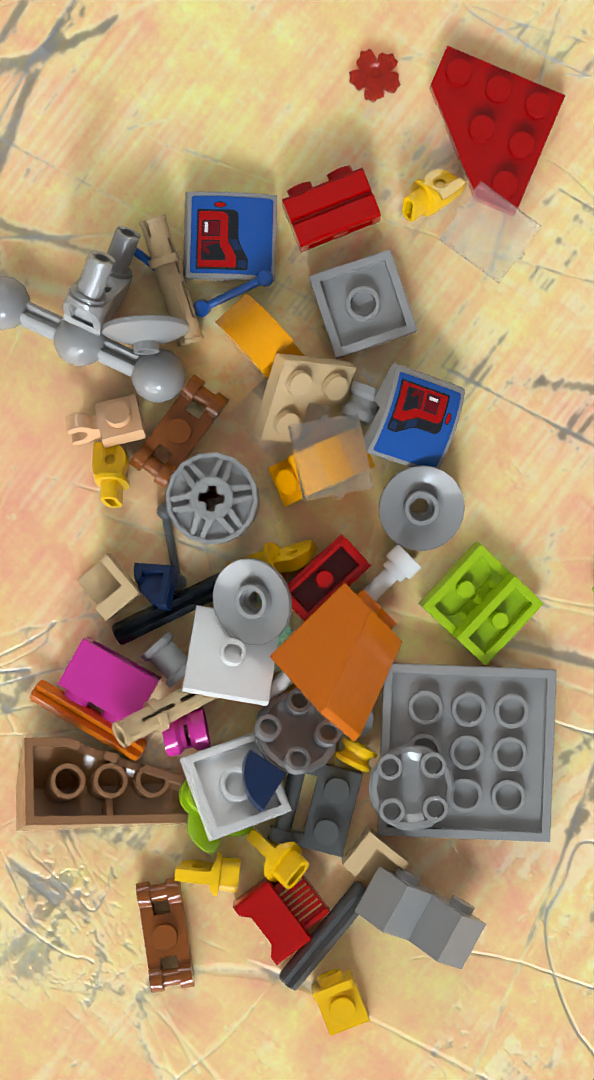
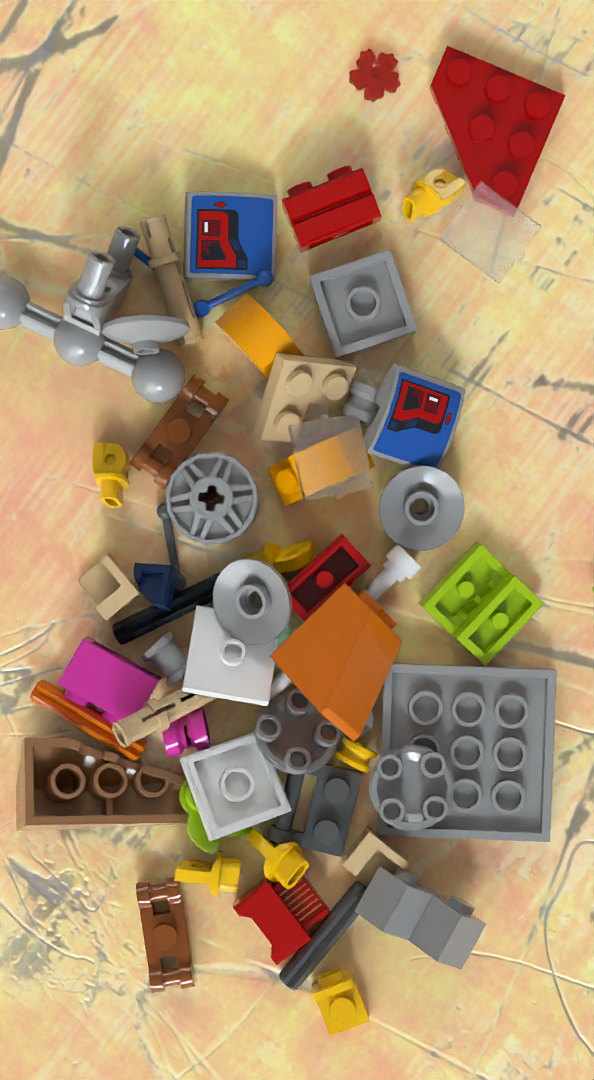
light nougat plate [65,394,146,448] -> none
dark blue tile [241,750,286,812] -> none

